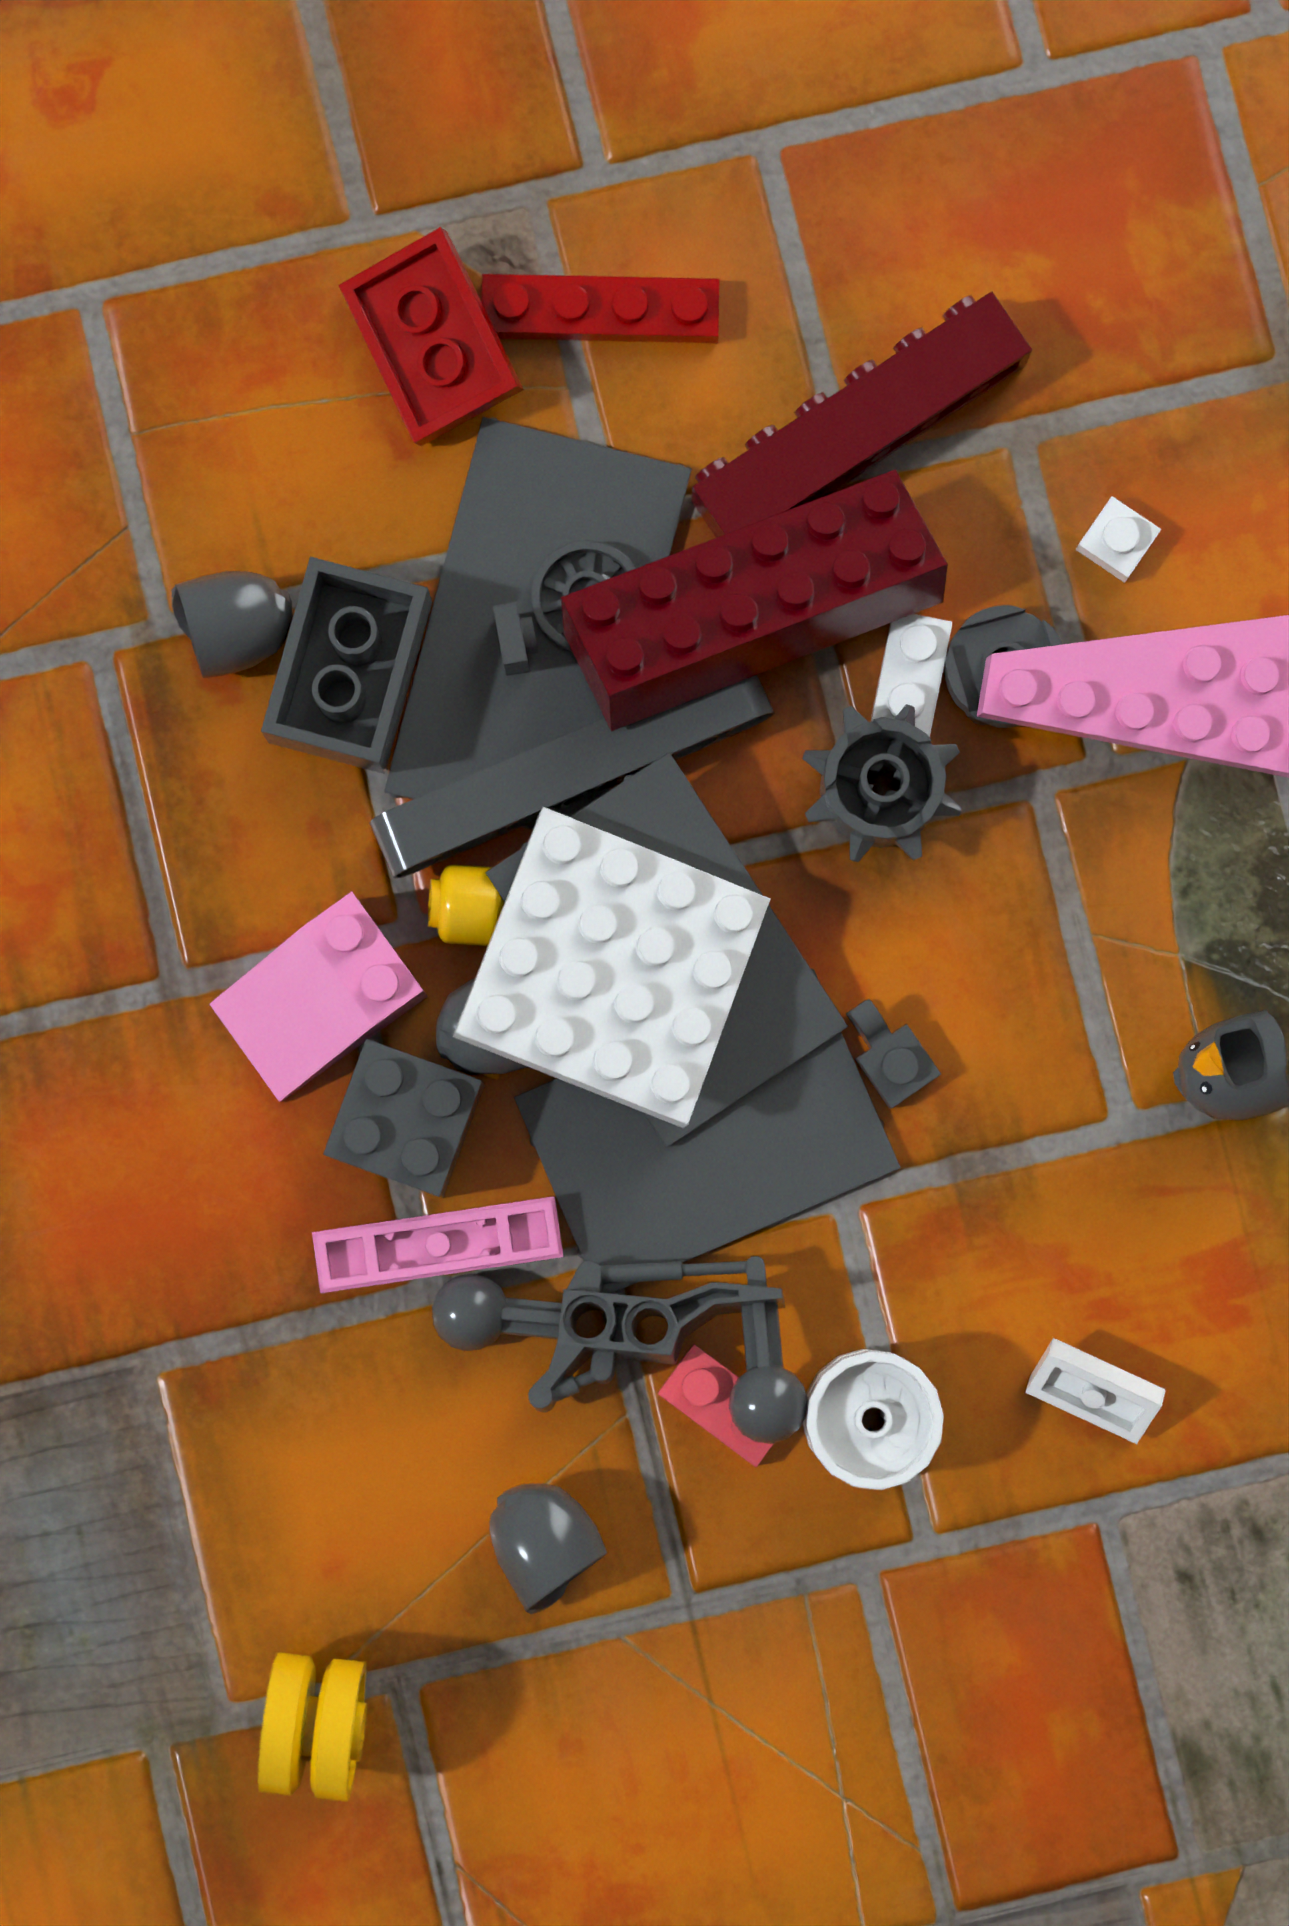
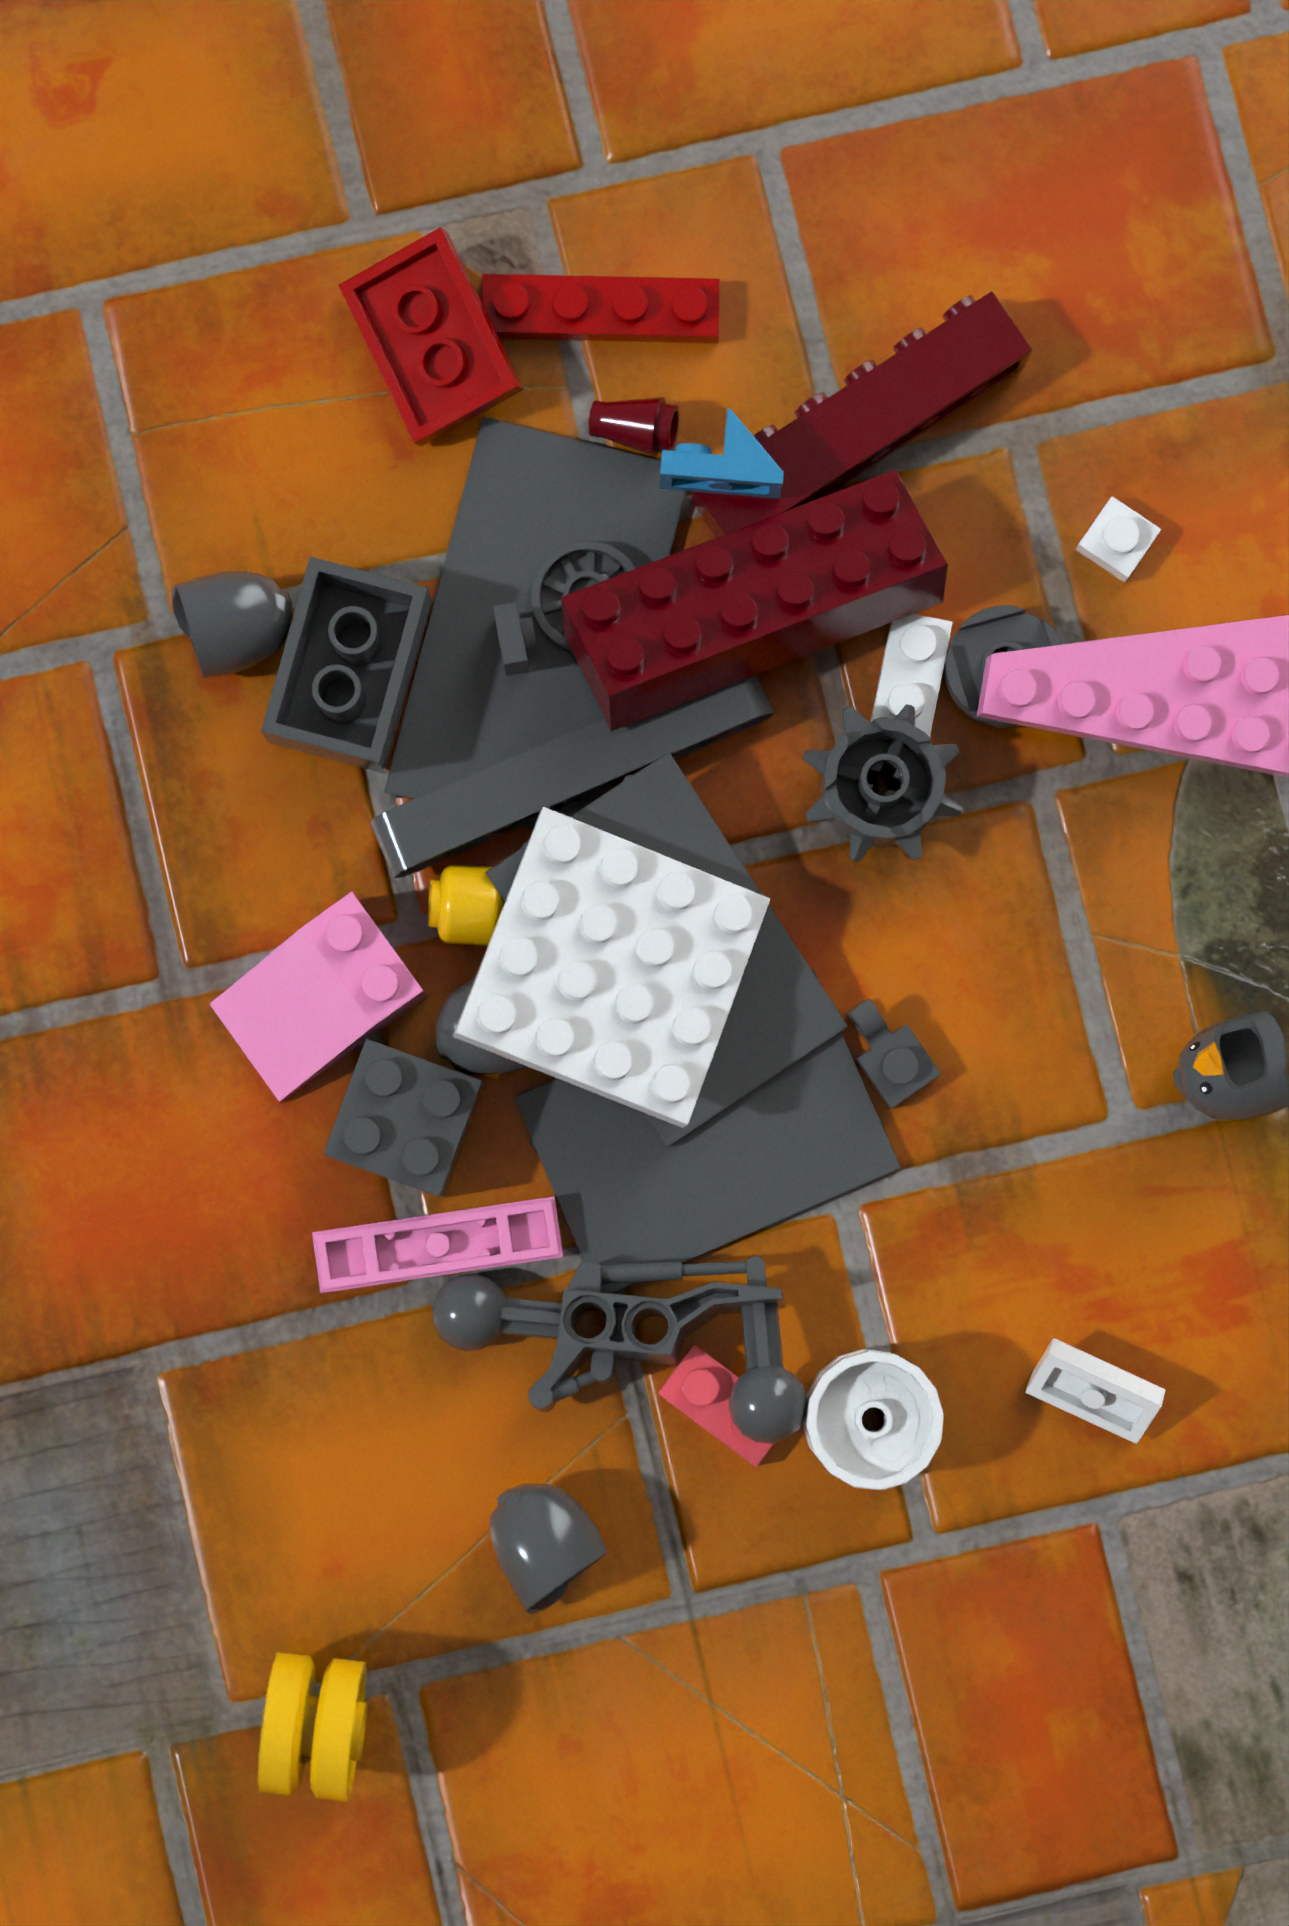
none -> dark red cone [588,397,679,457]
none -> dark azure slope [659,409,784,499]

